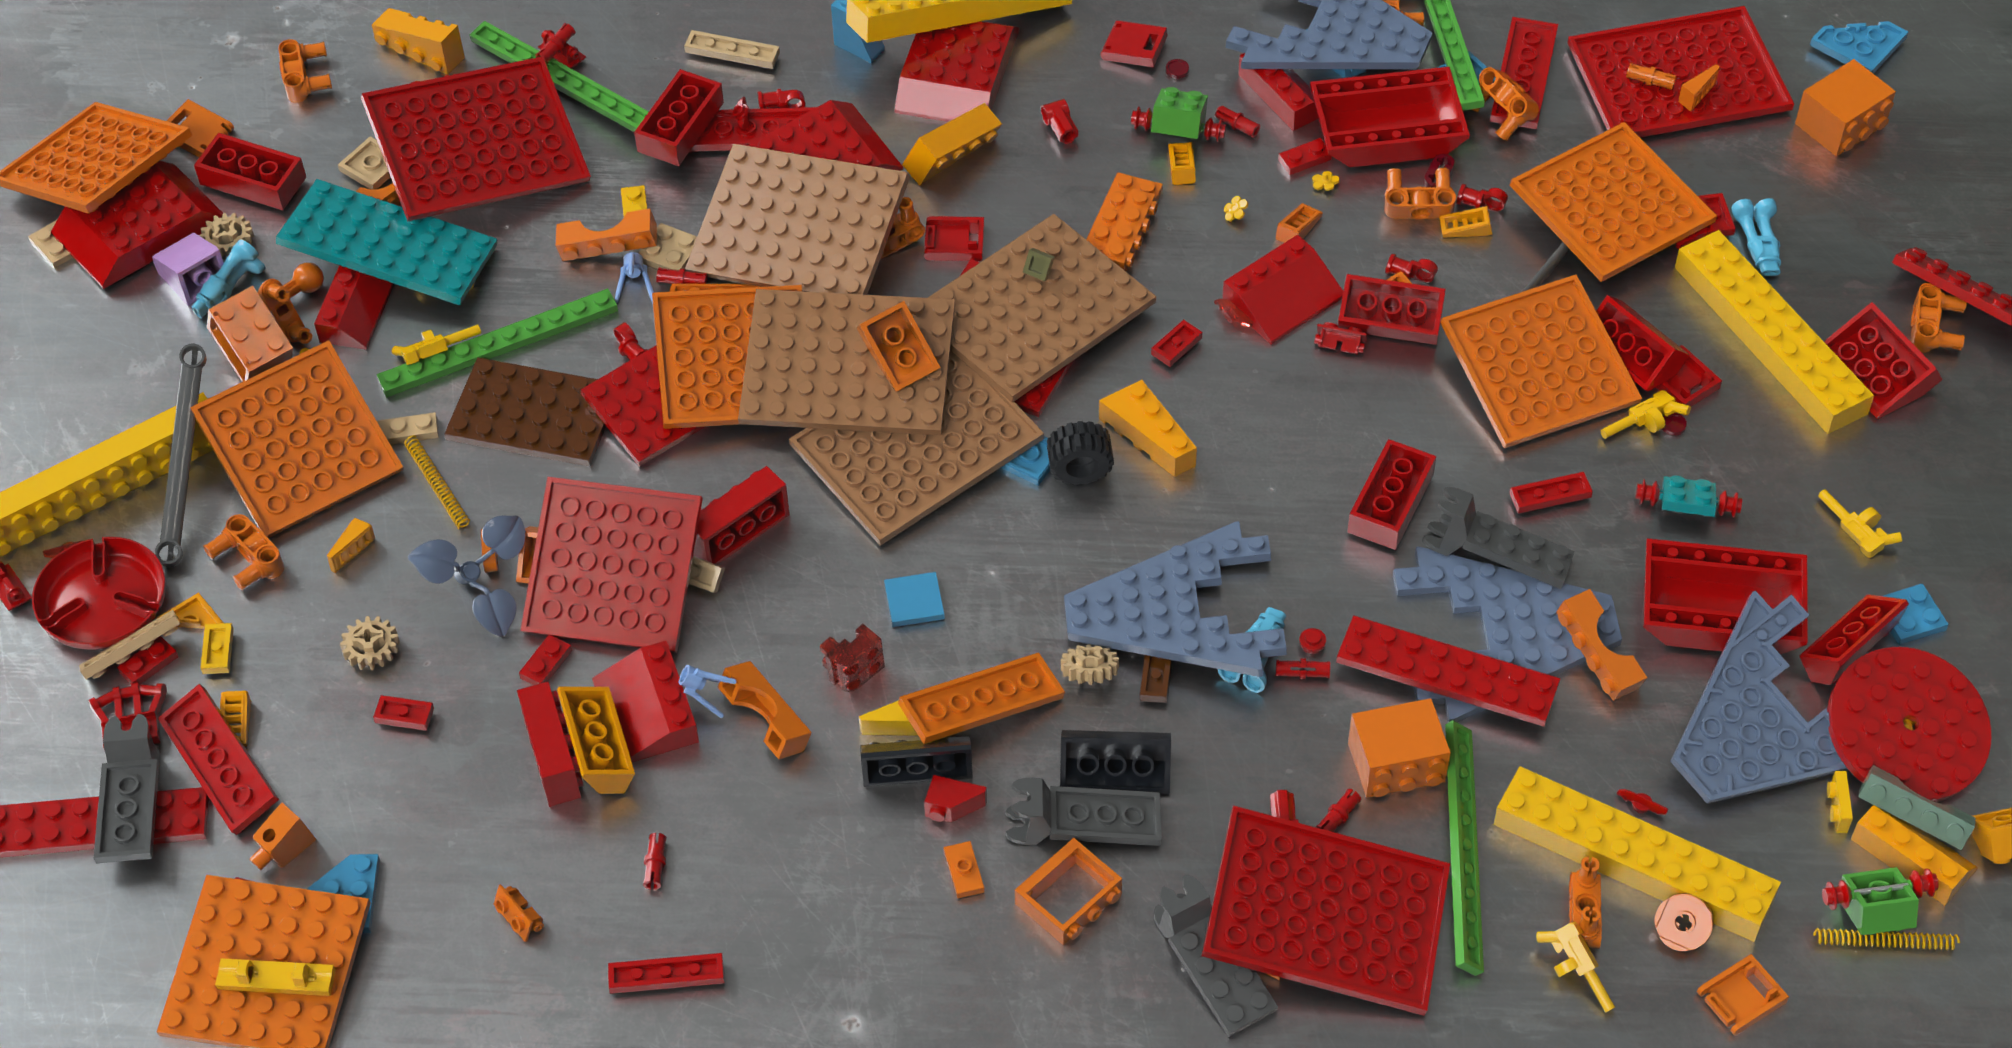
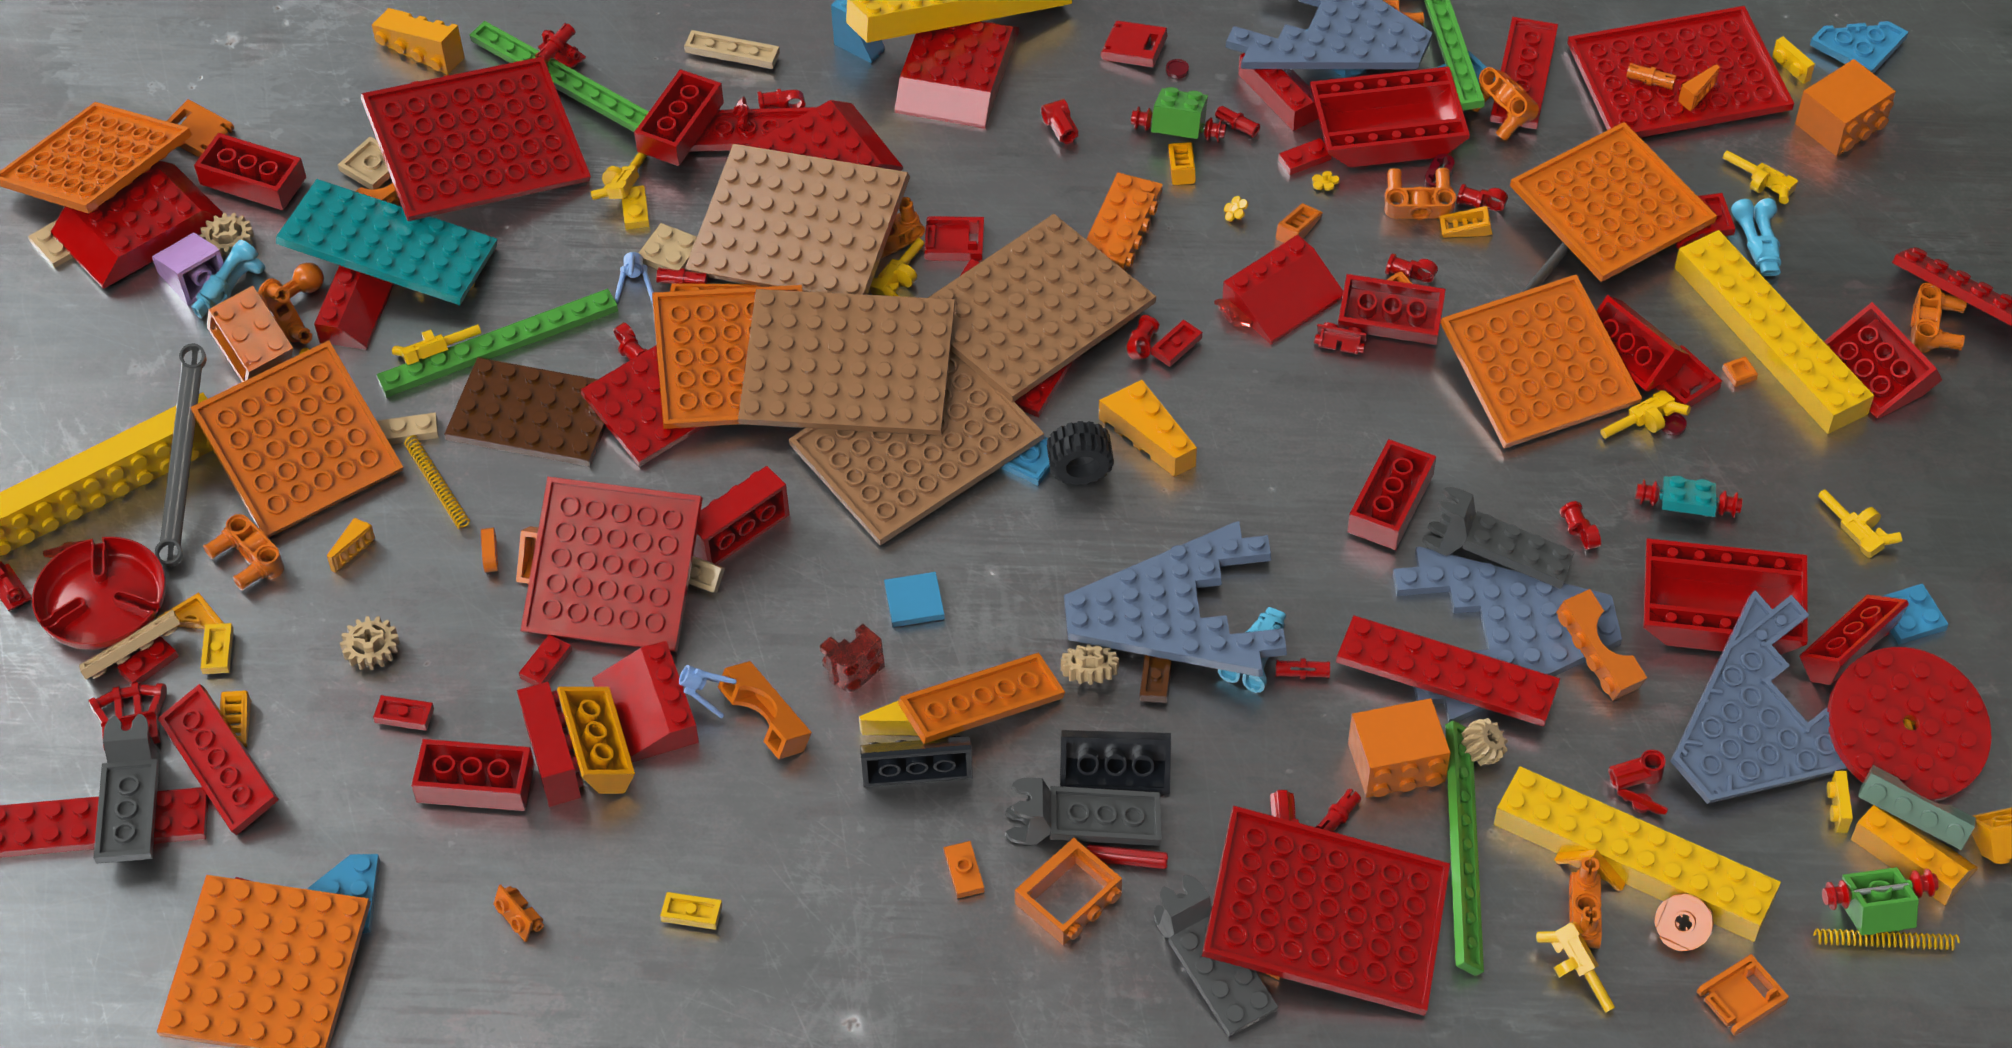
yellow hinge [215,958,336,996] -> none
orange torso [249,803,317,871] -> none
orange piece [278,39,332,103] -> none
sand blue plant [408,515,525,637] -> none
orange arch [555,209,657,261] -> none
red plate [608,953,724,994] -> none
red pin [643,833,667,890] -> none
orange slope [857,301,941,392] -> none
light orange wedge [902,103,1002,186] -> none
red slope [924,775,987,823] -> none
olive tile [1023,248,1055,281] -> none
red plate [1299,628,1326,654] -> none
red plate [1509,472,1593,514] -> none
none -> red brick [411,739,535,811]
none -> yellow piece [591,152,648,200]
none -> yellow plate [660,892,723,930]
none -> yellow piece [870,238,925,296]
none -> red axle [1086,845,1168,869]
none -> red connector [1127,315,1160,360]
none -> tan gear [1461,718,1508,766]
none -> light orange tile [1554,849,1626,891]
none -> red connector [1559,501,1601,550]
none -> red piece [1608,749,1666,791]
none -> orange tile [1722,356,1758,387]
none -> yellow piece [1723,150,1798,204]
none -> yellow plate [1772,37,1815,84]

